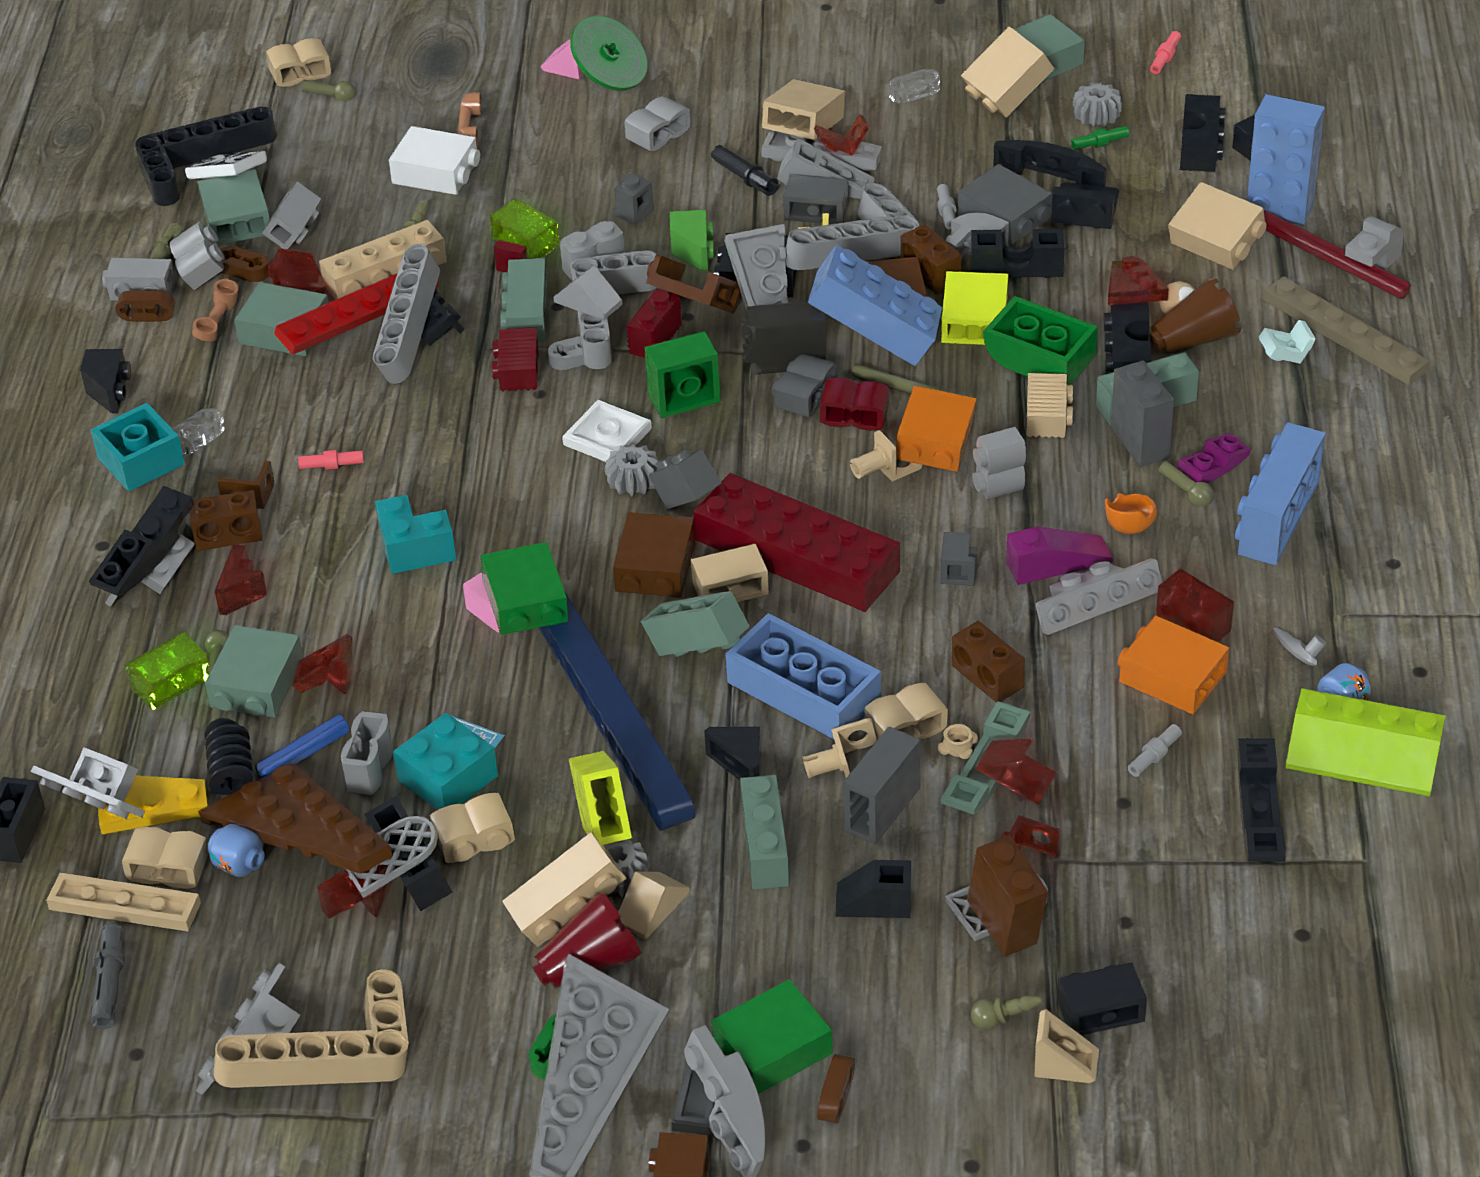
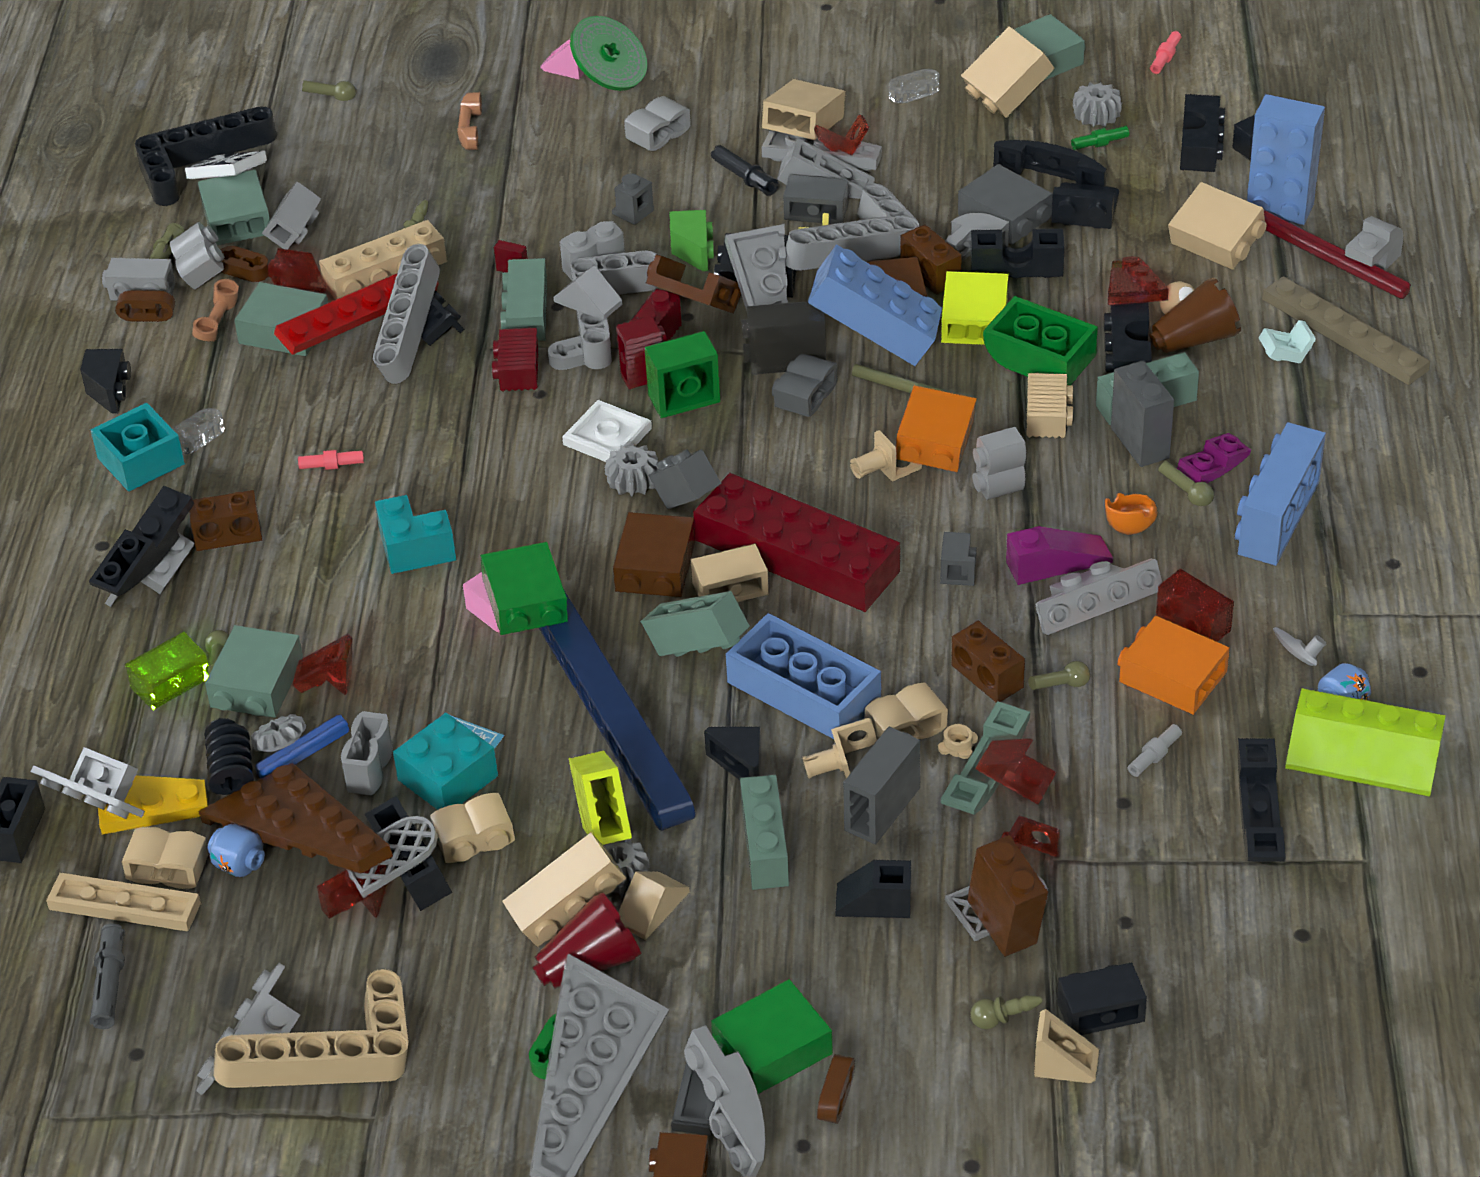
clear red slope [214,544,267,615] -> none
reddish brown bracket [218,461,275,509] -> none
tan brick [266,38,331,87] -> none
white brick [389,126,480,195] -> none
clear neon green brick [490,198,559,259] -> none
dark red brick [820,378,889,431] -> none
light grey bar [937,184,956,230] -> none
none -> light grey gear [251,714,306,752]
none -> dark red brick [616,316,666,389]
none -> olive bar [1028,661,1090,690]

